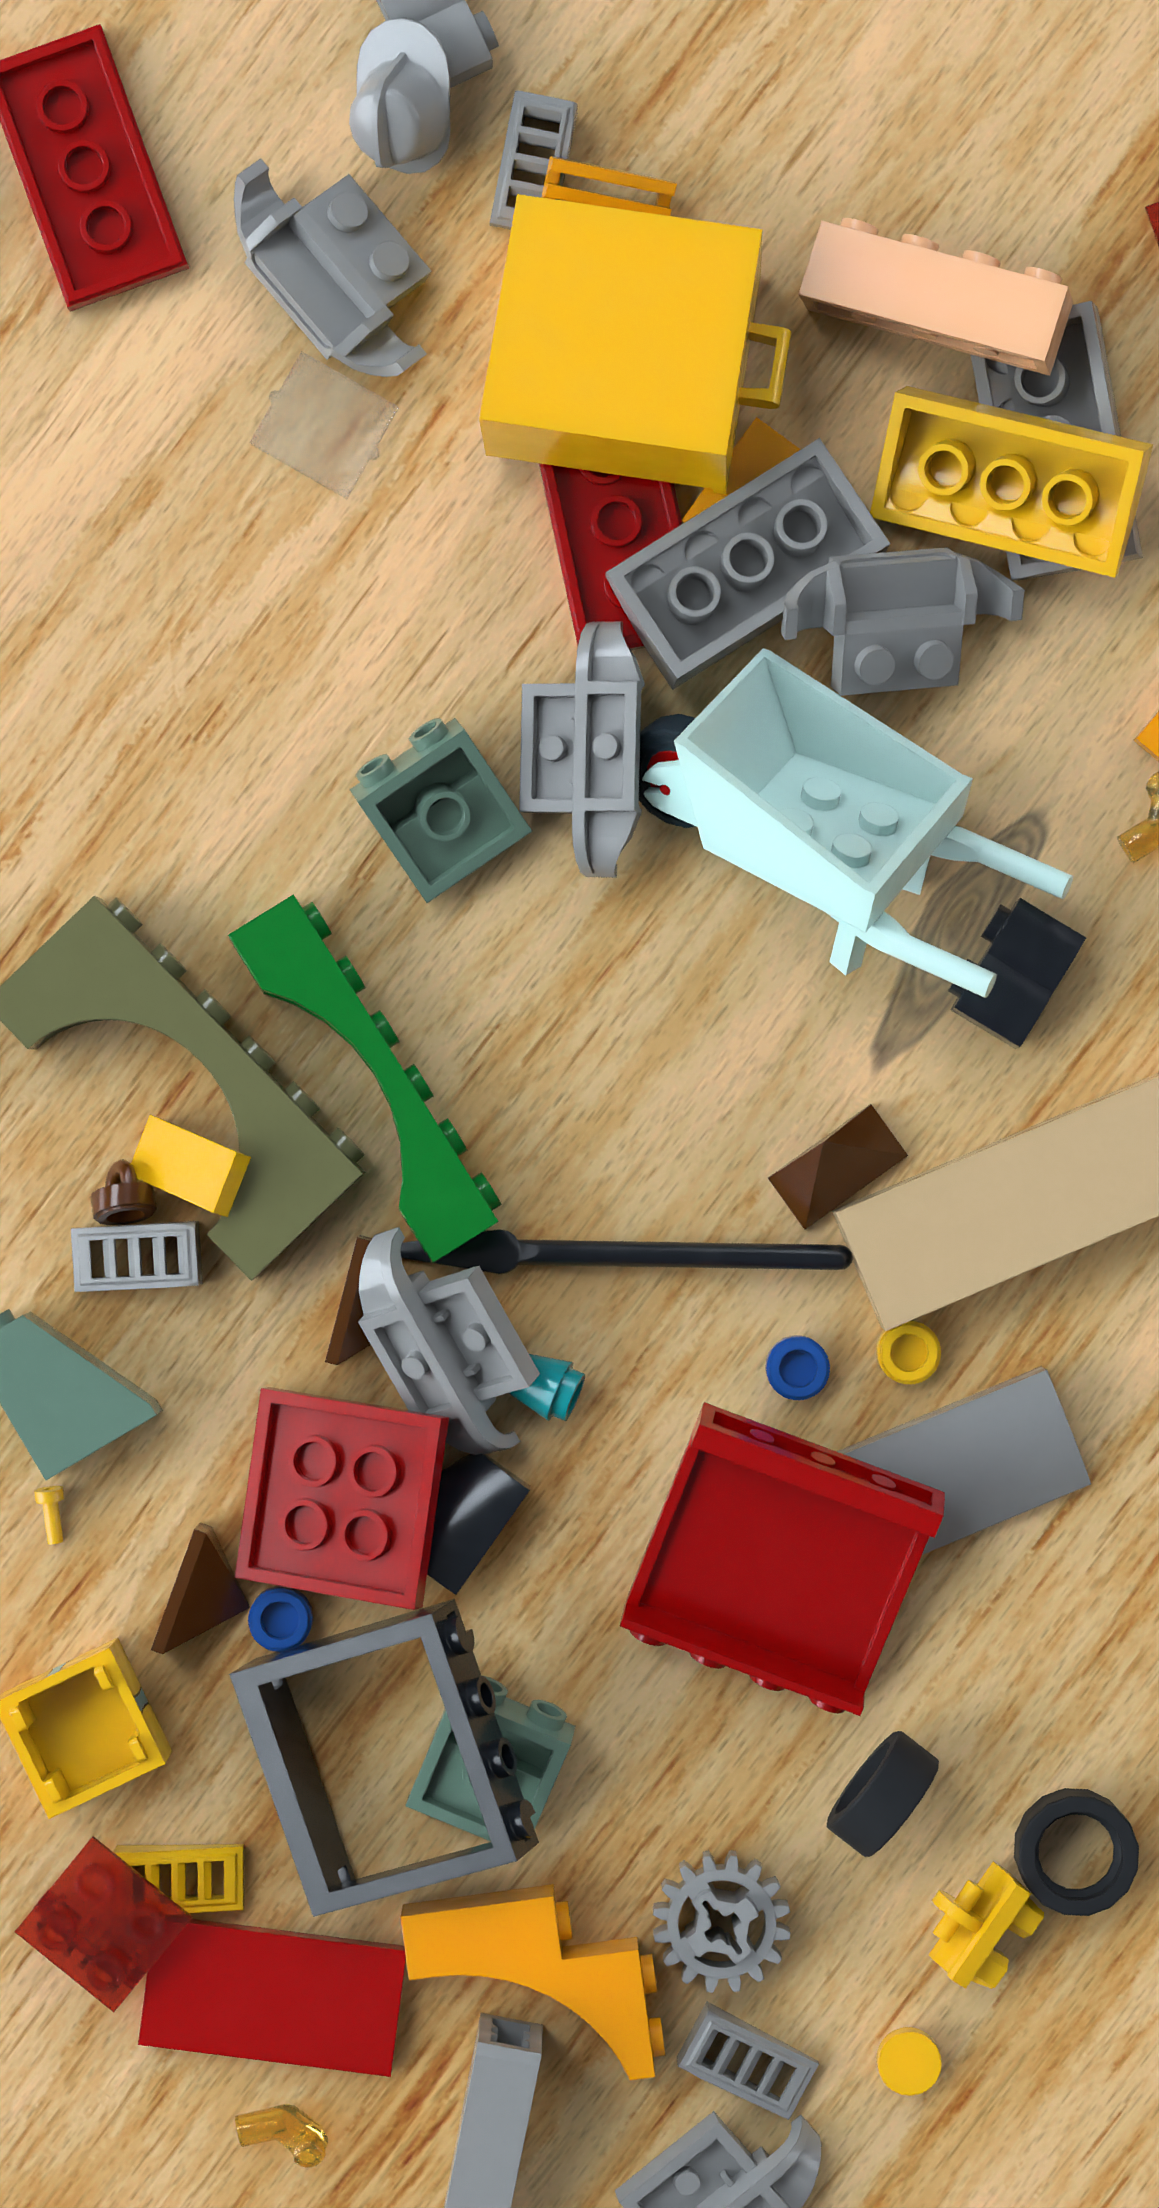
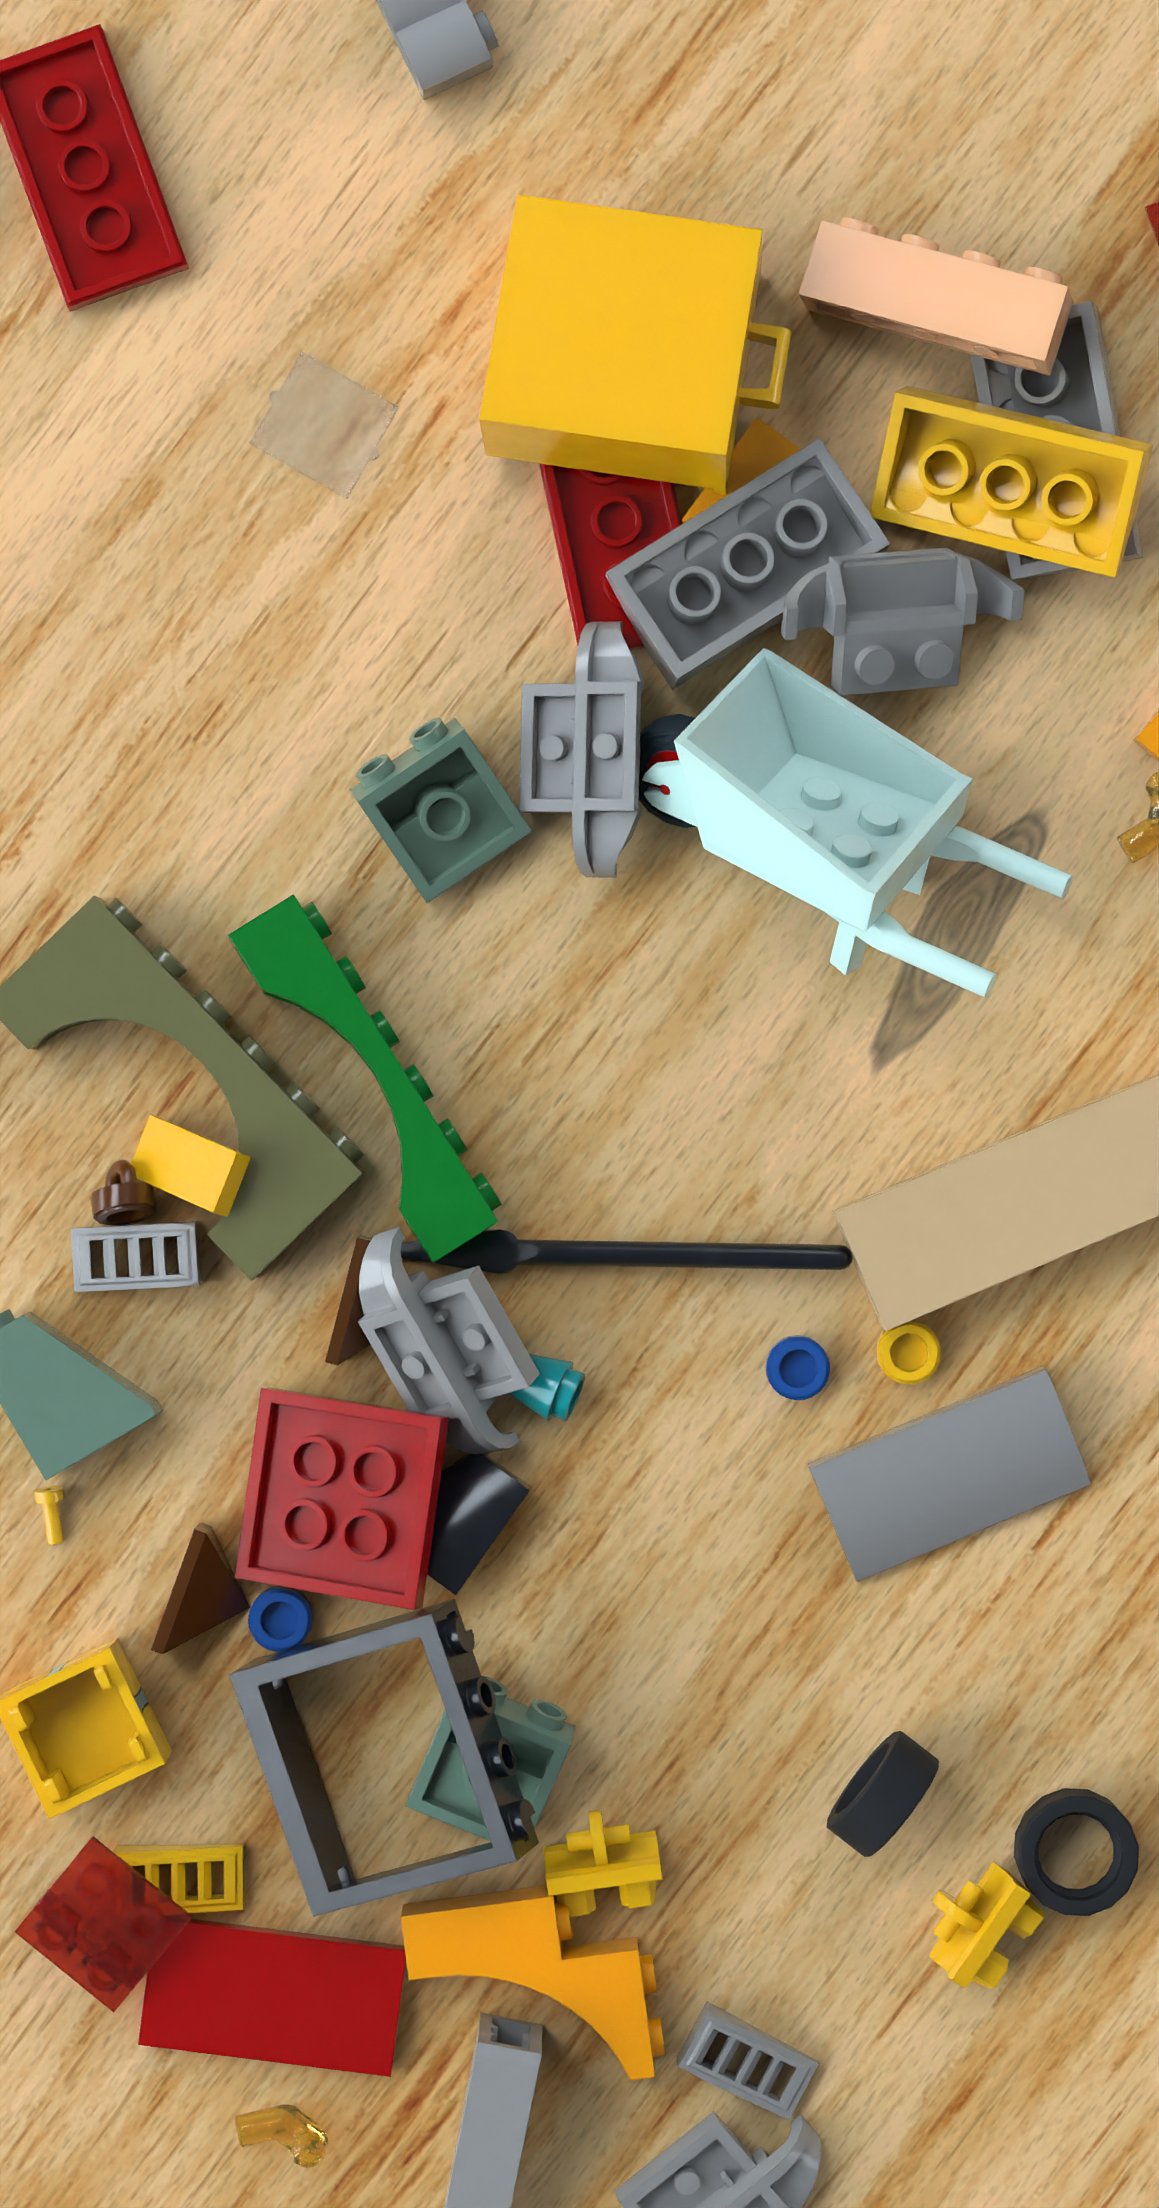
light grey plate [234,158,432,377] -> none
light grey piece [349,18,451,174] -> none
light grey slope [490,91,578,230] -> none
light orange tile [541,156,677,216] -> none
red panel [620,1402,945,1716] -> none
light grey gear [653,1850,791,1993] -> none
reddish brown slope [768,1104,908,1230] -> none
yellow tile [876,2027,942,2096] -> none
black brick [948,898,1086,1049] -> none
none -> yellow hips [543,1809,663,1917]

